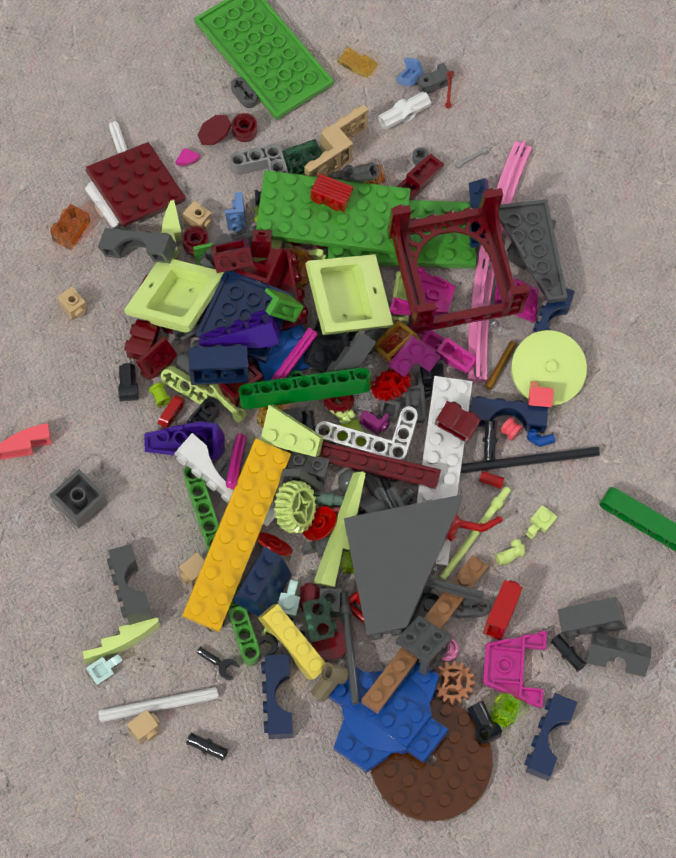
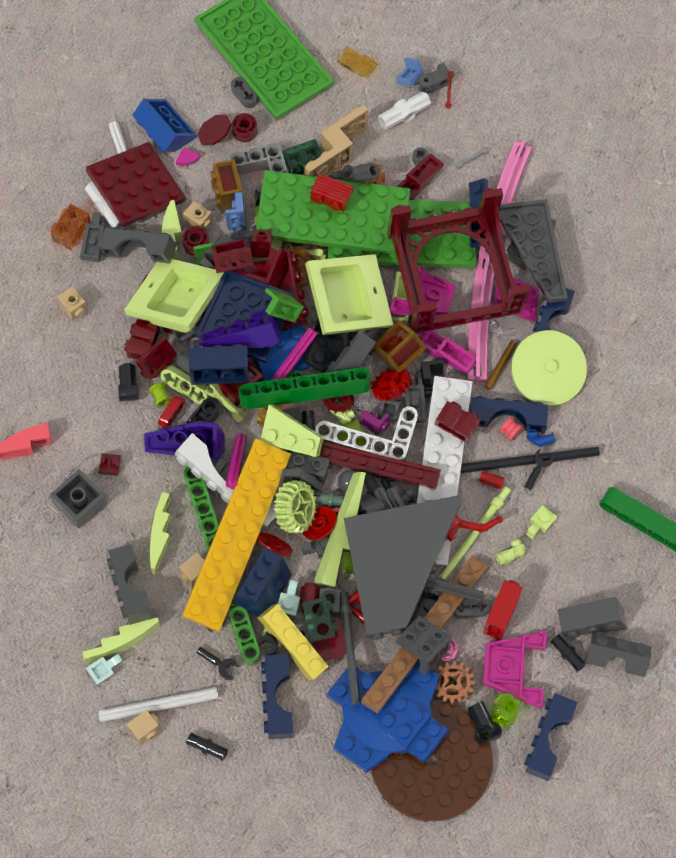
dark tan piece [311,663,349,702] -> none
magenta plate [389,334,441,377] -> none
black pin [483,420,498,460] -> none
coral panel [528,381,554,407] -> none
none -> dark grey hinge [80,212,105,262]
none -> dark red tile [99,453,121,476]
none -> blue slope [132,99,197,152]
none -> yellowish green slope [150,492,171,575]
none -> pearl gold piece [210,159,243,213]
none -> black piece [524,449,554,491]

